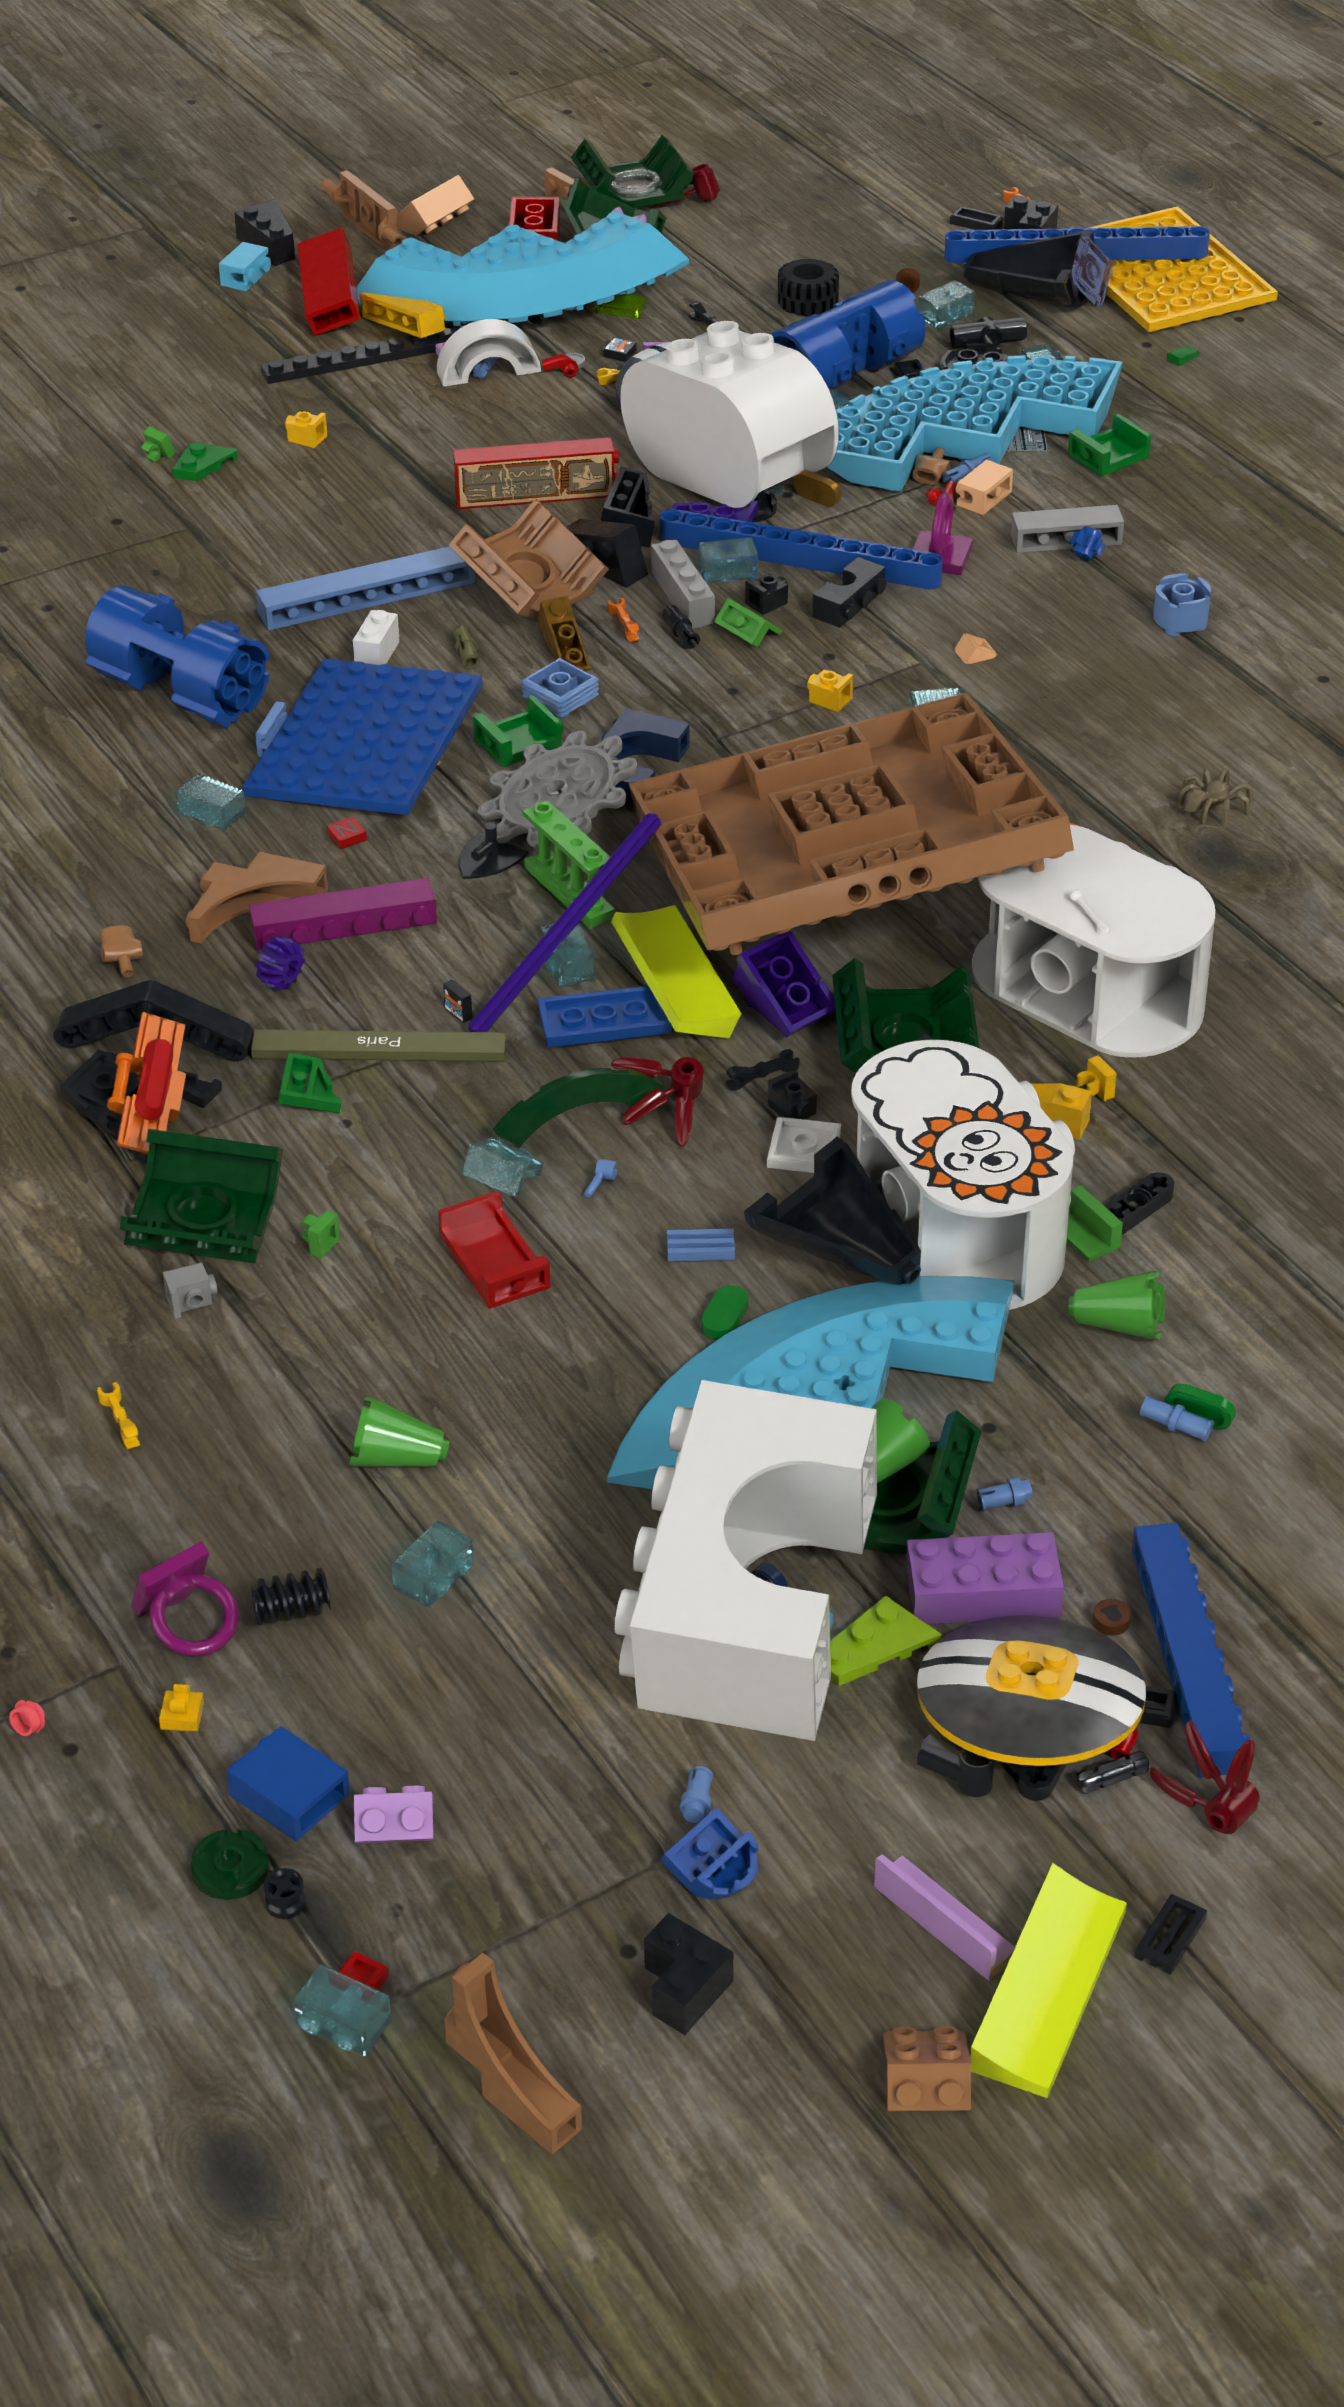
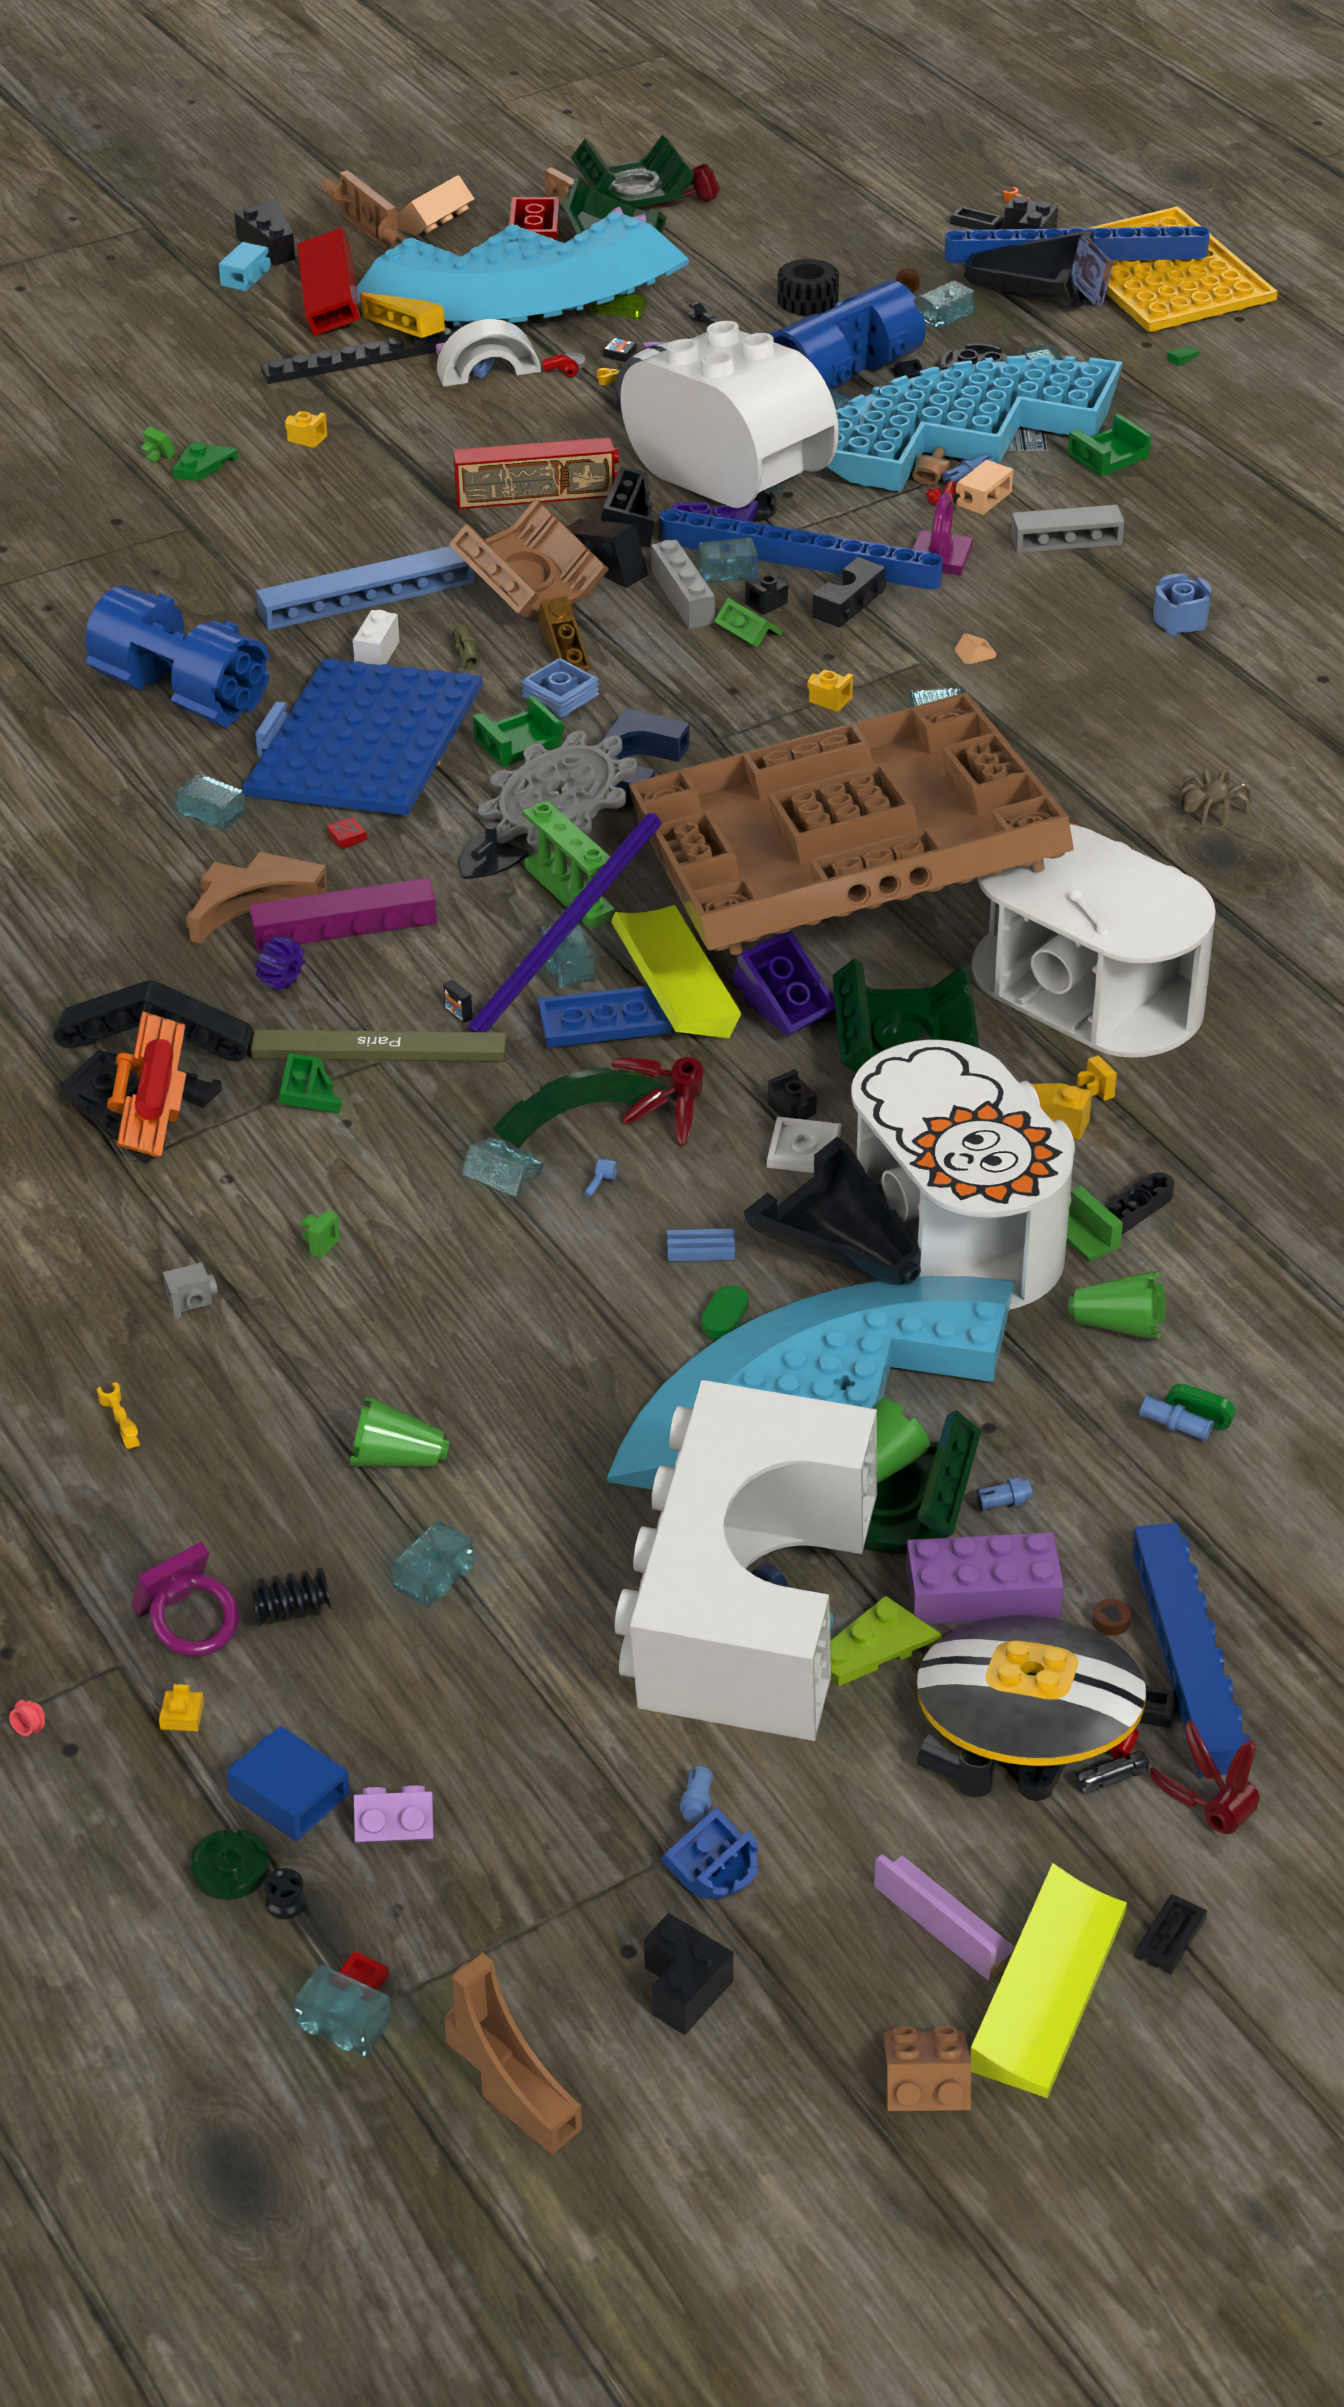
medium nougat piece [100,925,143,978] -> none
dark green panel [120,1129,283,1263] -> none
red panel [438,1191,551,1309] -> none
orange piece [607,598,639,643] -> none
black pin [662,605,700,649] -> none
black piece [725,1049,800,1091] -> none
pearl gold tile [793,470,841,507] -> none
black piece [949,317,1027,348] -> none
blue gear [1070,526,1105,560] -> none

